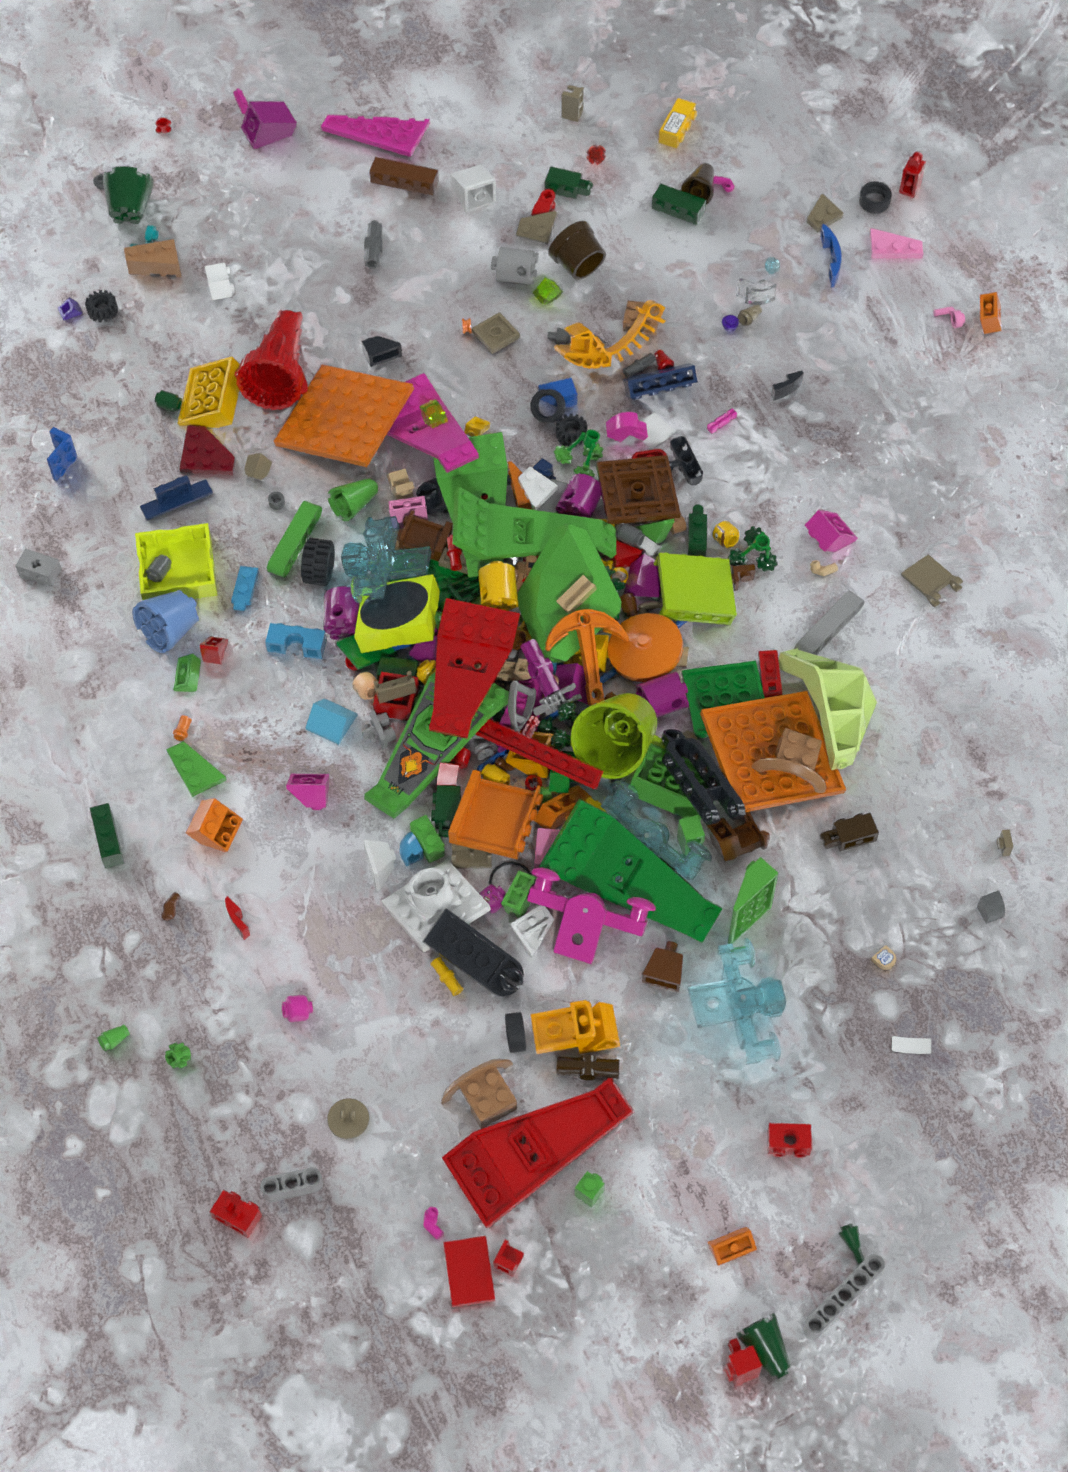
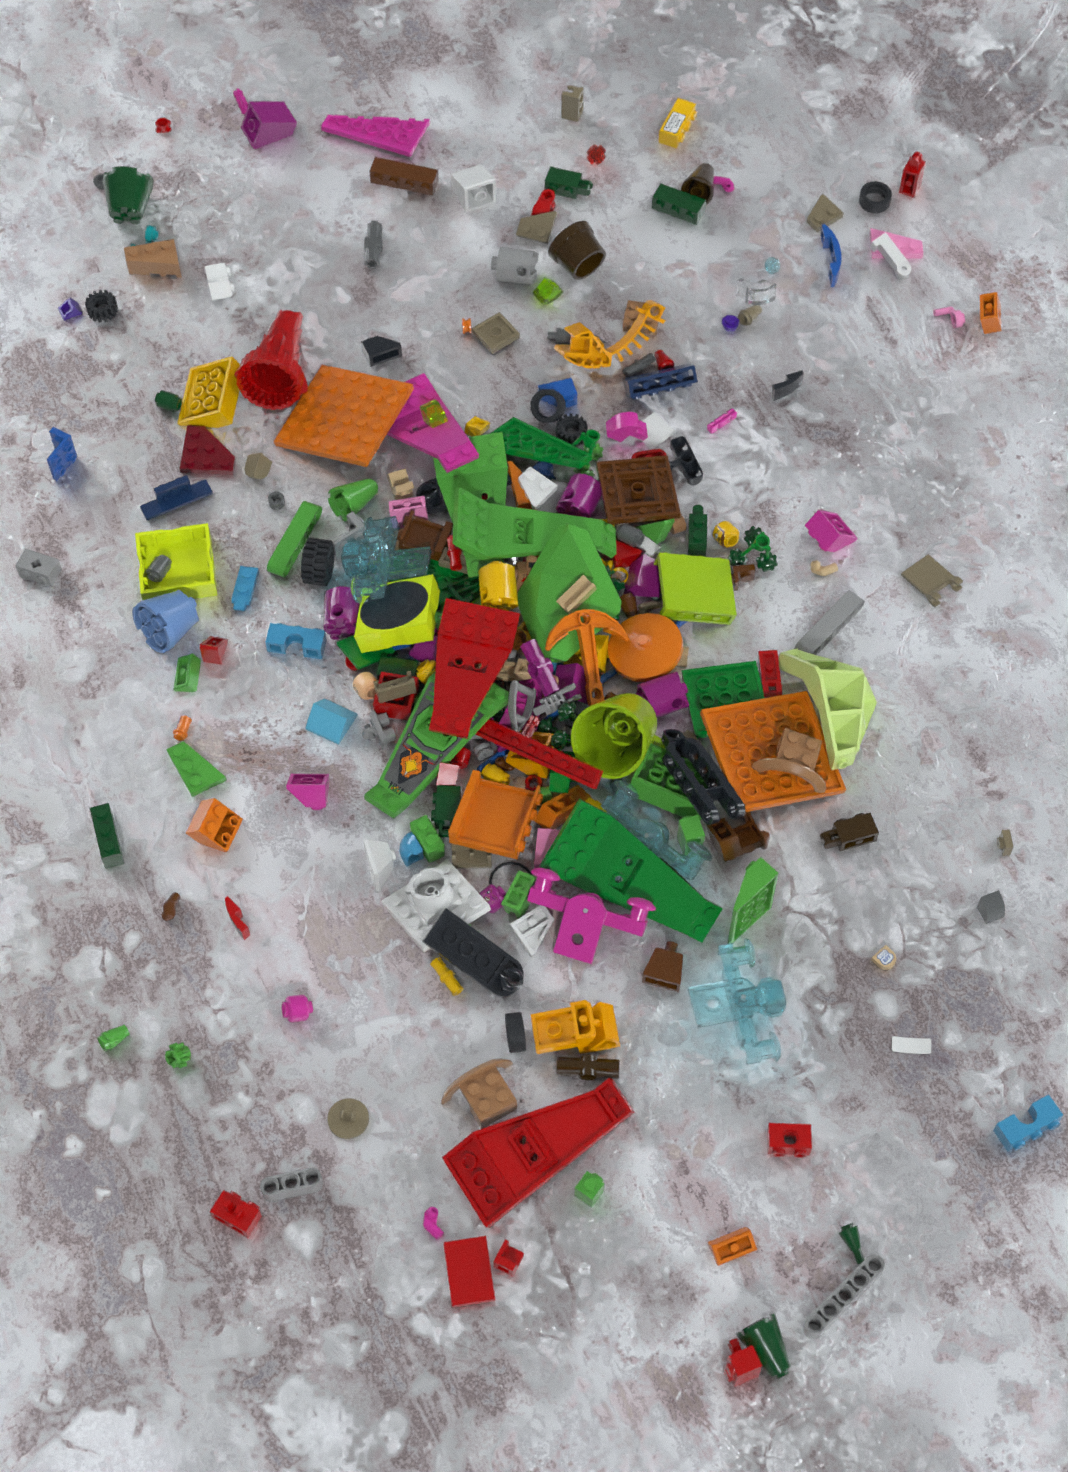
none -> light grey bracket [333,511,368,564]
none -> green wing [490,417,592,469]
none -> white leg [870,232,912,280]
none -> dark azure arch [993,1094,1063,1152]

